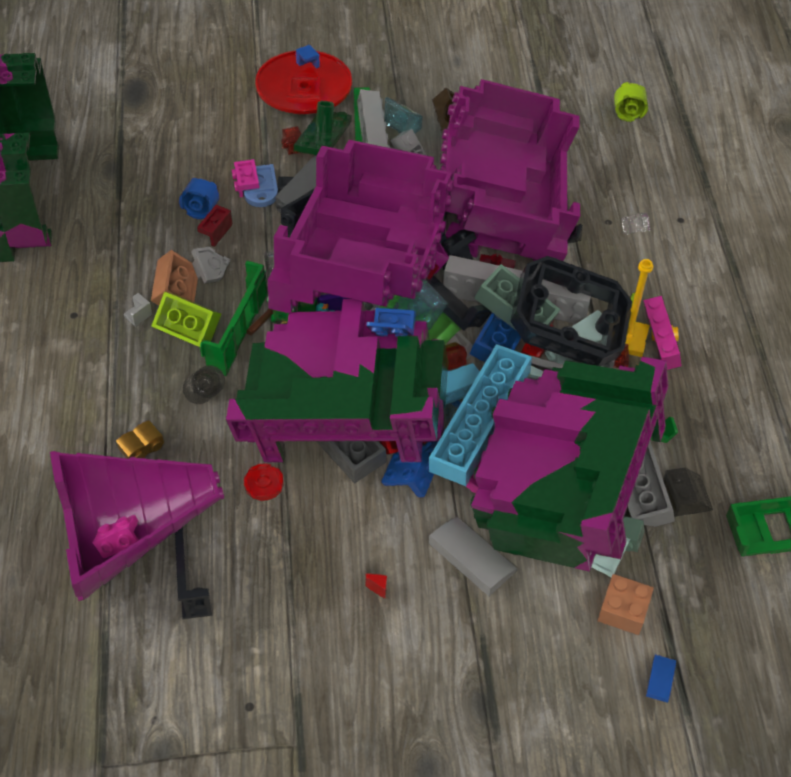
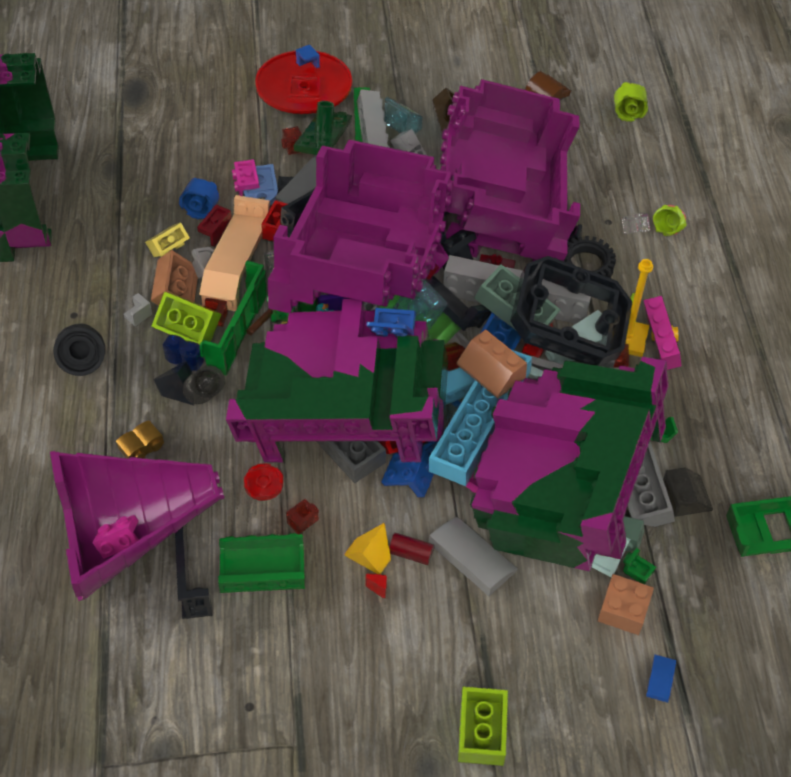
none -> black piece [53,323,105,376]
none -> light yellow brick [145,223,190,257]
none -> black slope [153,361,195,406]
none -> clear blue brick [162,335,204,371]
none -> light nougat panel [199,195,270,311]
none -> clear red panel [204,298,228,327]
none -> green panel [218,533,305,593]
none -> red brick [261,200,287,242]
none -> clear red brick [286,499,319,534]
none -> yellow slope [345,522,391,575]
none -> dark red brick [389,532,435,565]
none -> nougat slope [457,329,527,399]
none -> lime brick [458,687,508,766]
none -> reddish brown brick [525,71,571,99]
none -> black tyre [564,236,616,278]
none -> green bracket [623,548,656,584]
none -> lime hair [653,205,687,236]

